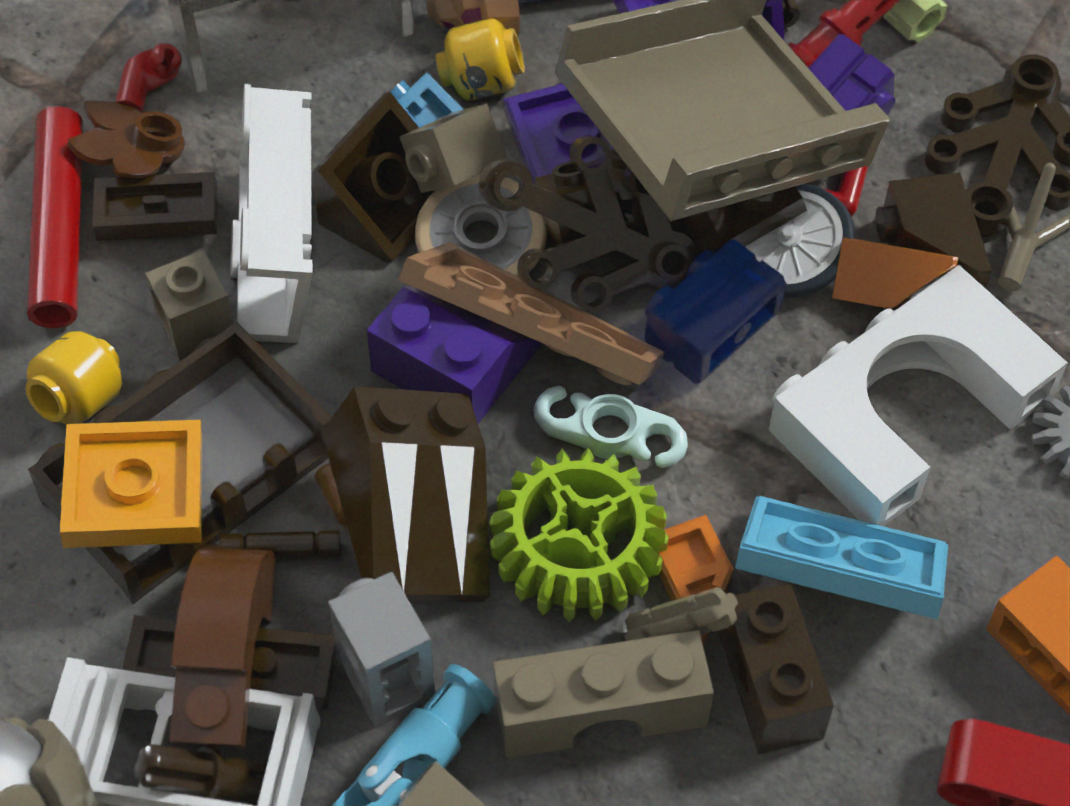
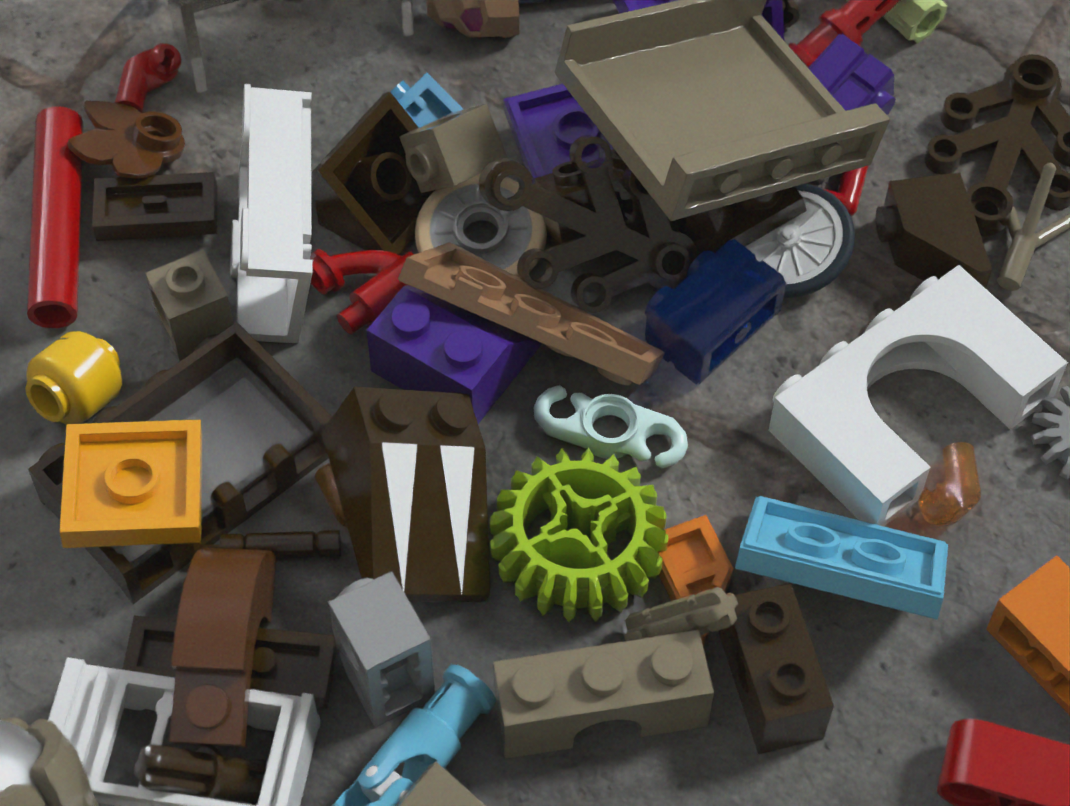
yellow head [436,19,524,101] -> none
orange tile [832,238,959,309] -> none
none -> red plant [310,249,414,335]
none -> clear orange arm [918,442,981,527]

